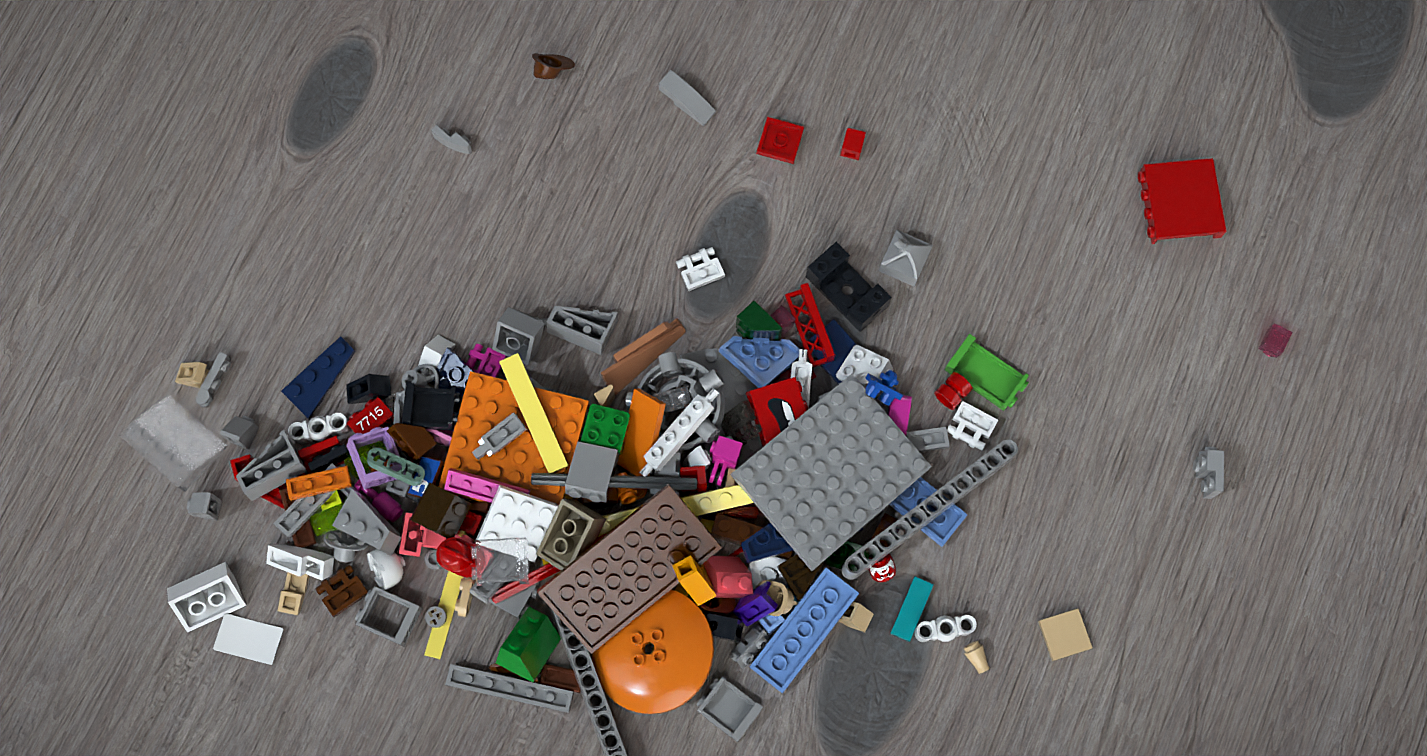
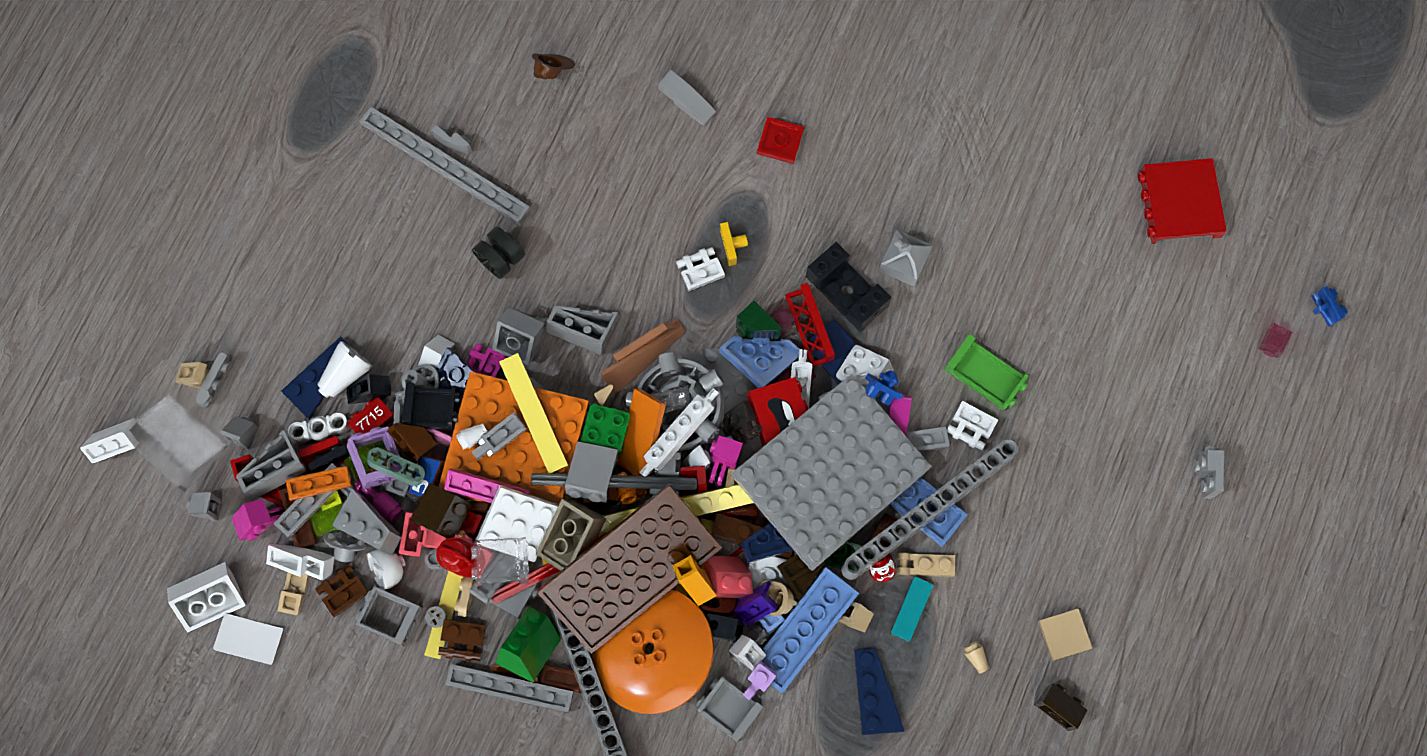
red panel [840,128,866,160] -> none
white piece [914,615,977,642] -> none
red wheel [934,372,973,410] -> none
none -> white panel [80,418,139,464]
none -> dark pink brick [231,499,283,541]
none -> white cone [317,341,372,398]
none -> light grey plate [360,107,530,224]
none -> reddish brown plate [438,619,485,662]
none -> white cone [456,423,487,450]
none -> pearl dark grey wheel [472,226,525,279]
none -> yellow tile [720,222,748,266]
none -> white slope [729,635,766,671]
none -> lavender plate [743,661,778,700]
none -> dark blue wing [854,648,905,735]
none -> tan plate [897,553,955,577]
none -> dark brown slope [1034,683,1087,731]
none -> blue hips [1311,286,1348,326]

